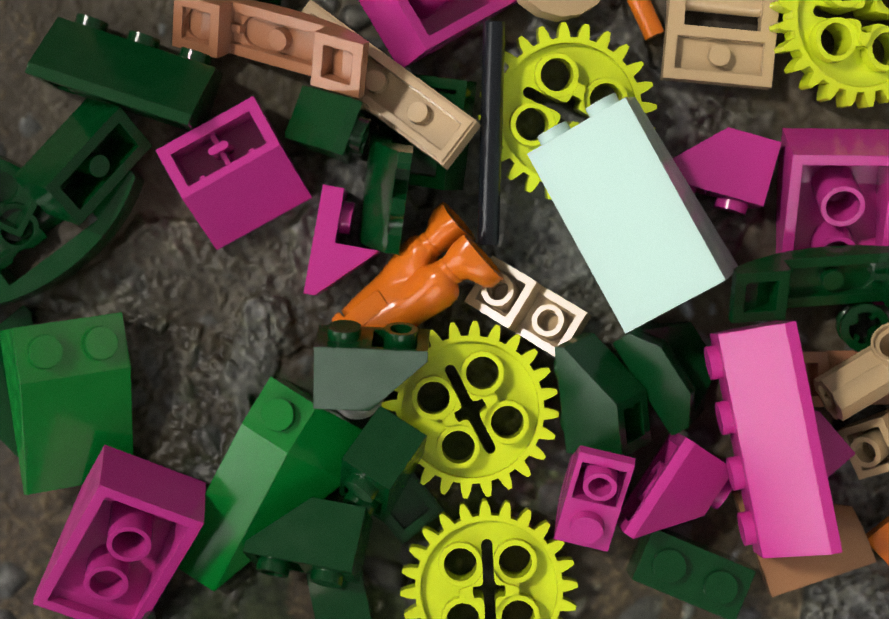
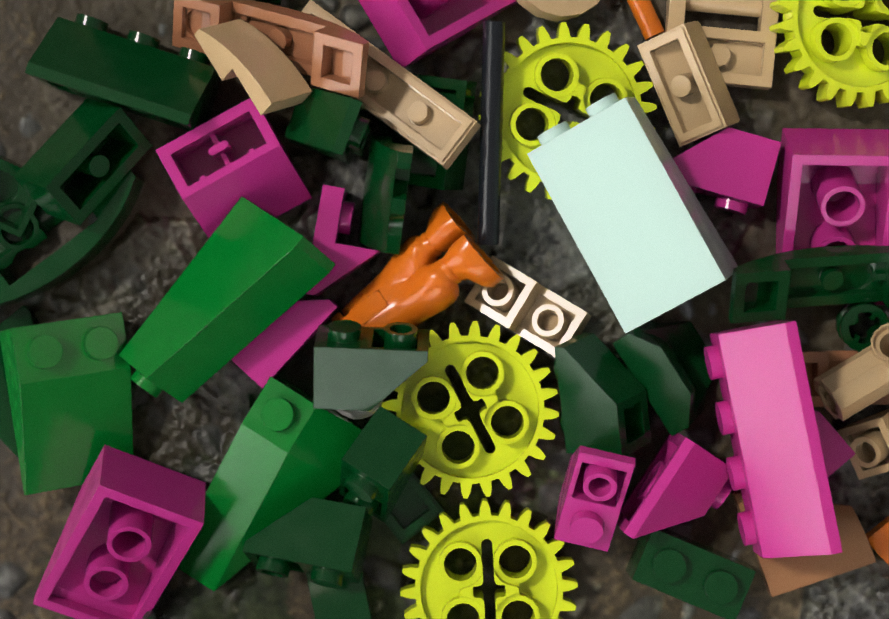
none -> green slope [119,197,336,403]
none -> tan slope [194,19,313,115]
none -> dark pink slope [231,299,340,388]
none -> tan slope [637,21,740,147]

